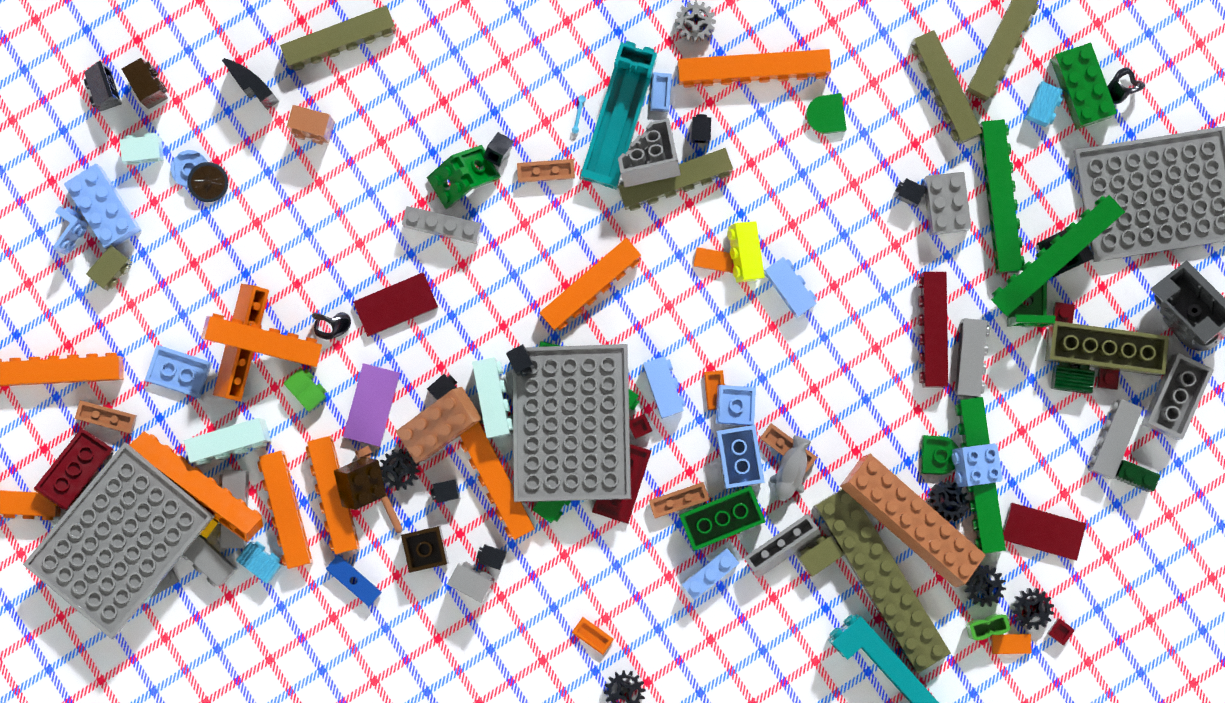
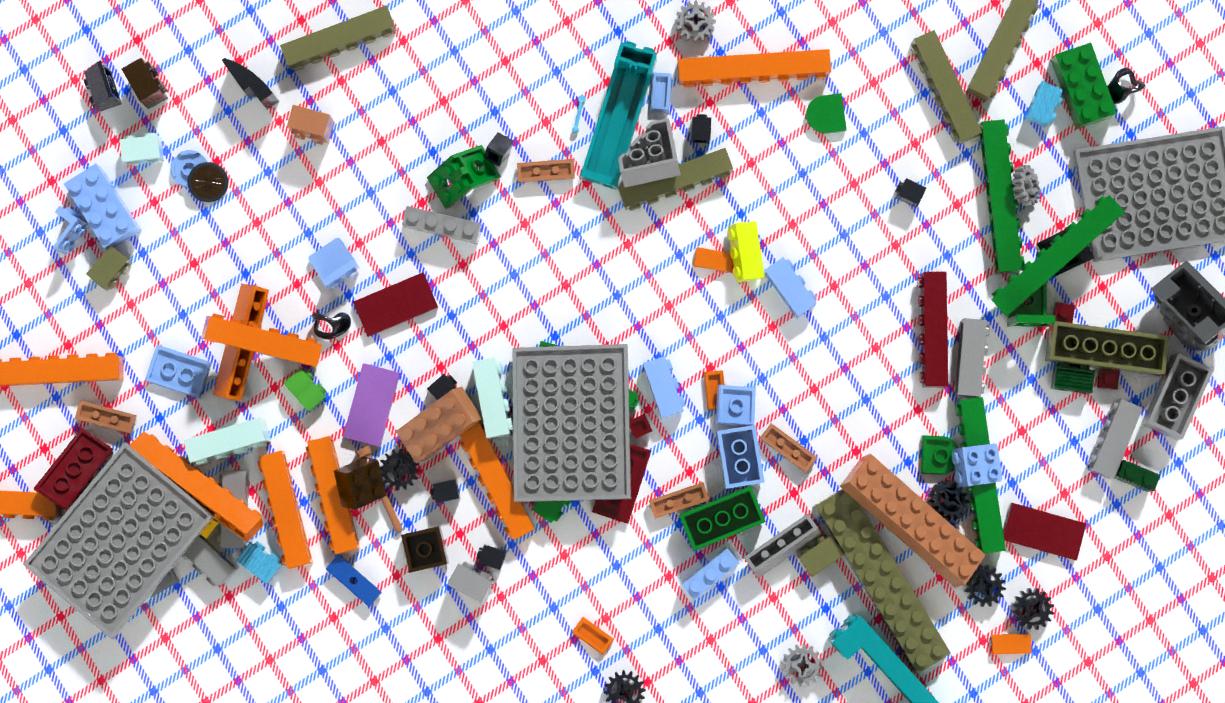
black brick [506,344,535,377] -> none
orange brick [539,238,641,331] -> none
light grey animal [770,435,811,501] -> none
light grey brick [923,172,971,236] -> none
bright green brick [965,614,1011,640] -> none
dark red plate [1047,618,1075,646] -> none
none -> light blue bracket [308,238,360,289]
none -> light grey gear [781,644,824,687]
none -> light grey gear [1012,165,1040,207]

